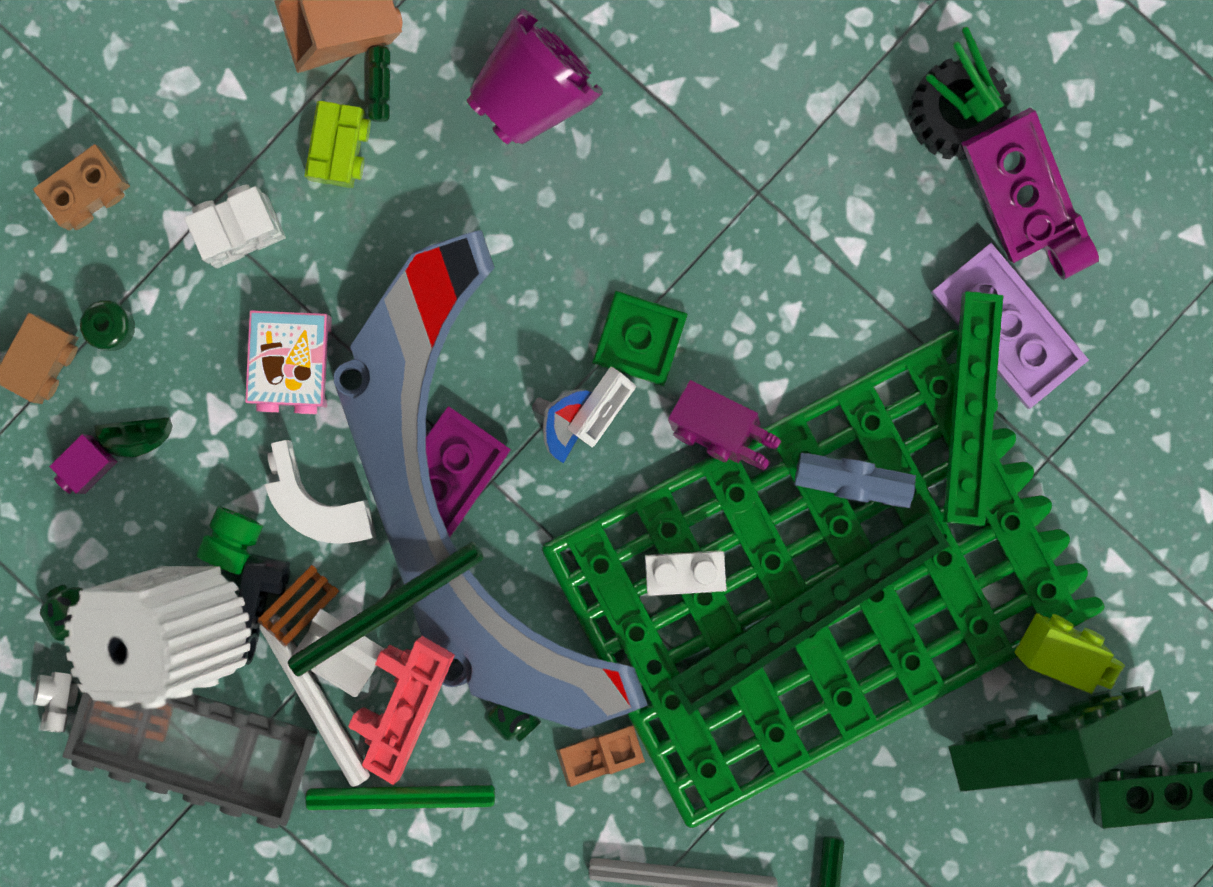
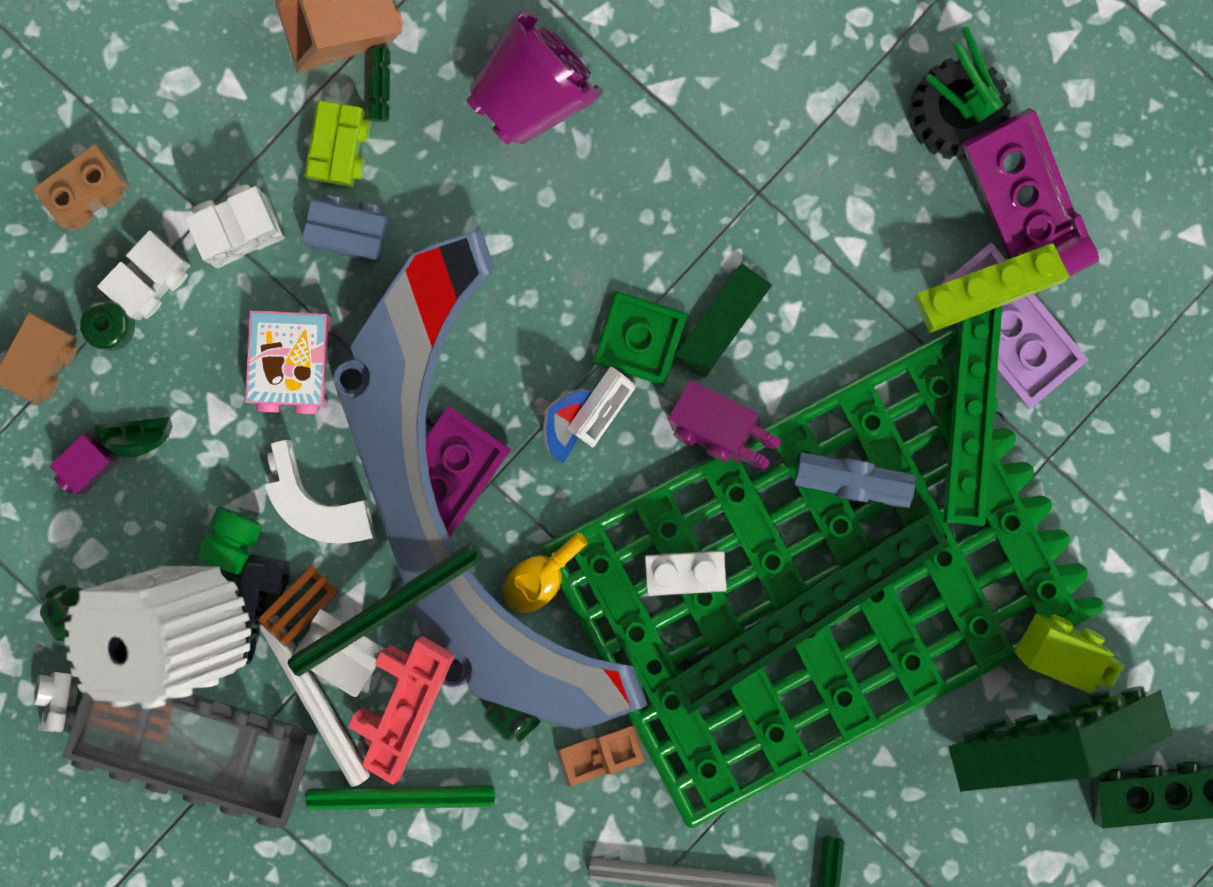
none -> white piece [97,230,191,321]
none -> sand blue brick [302,194,390,263]
none -> yellow piece [503,532,588,613]
none -> dark green tile [675,263,772,378]
none -> lime plate [913,243,1070,333]

